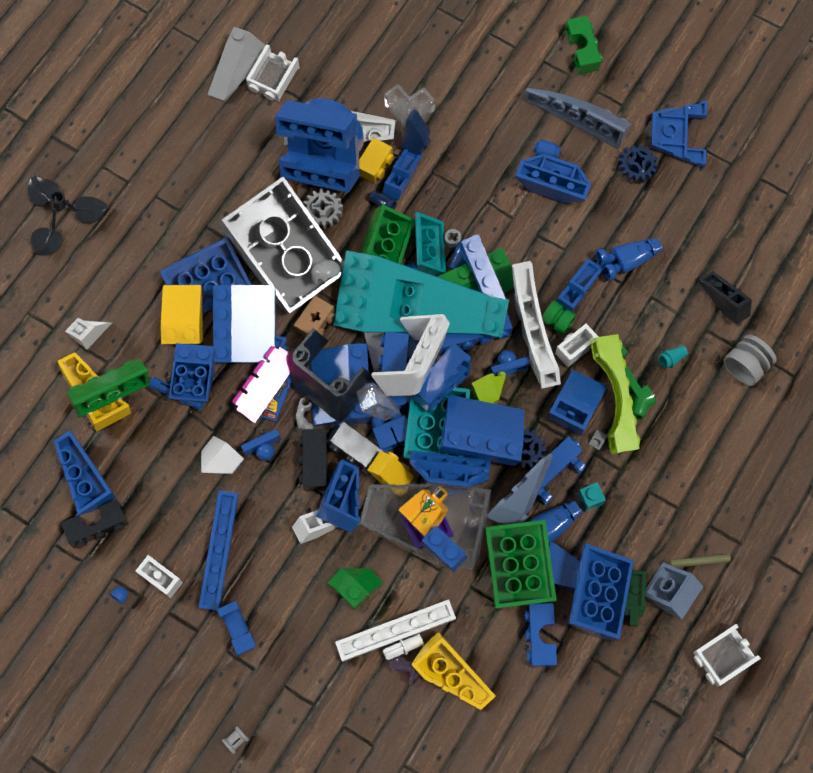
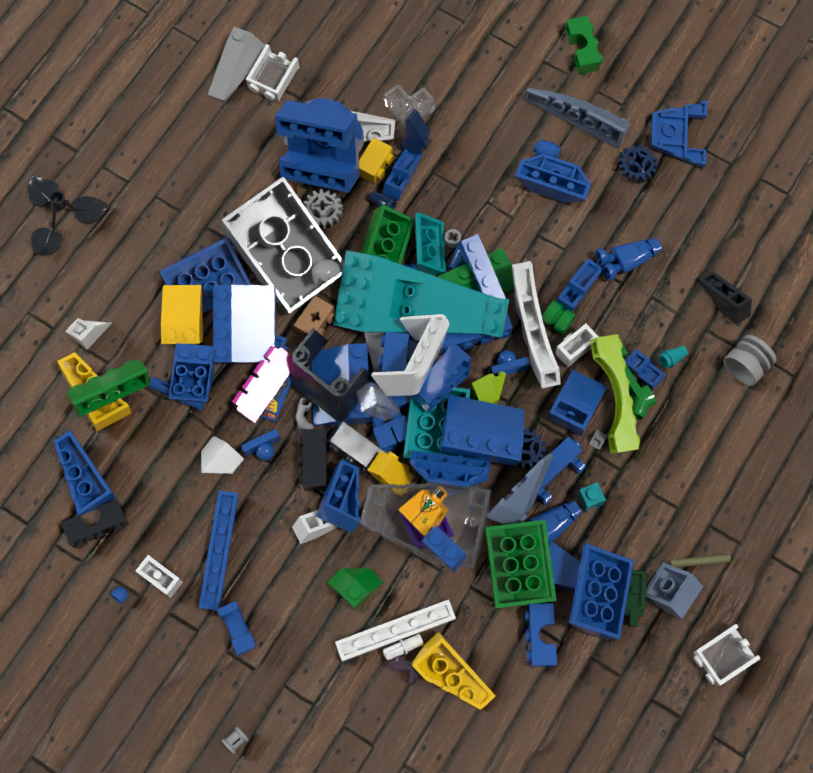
none -> blue slope [625,349,666,390]

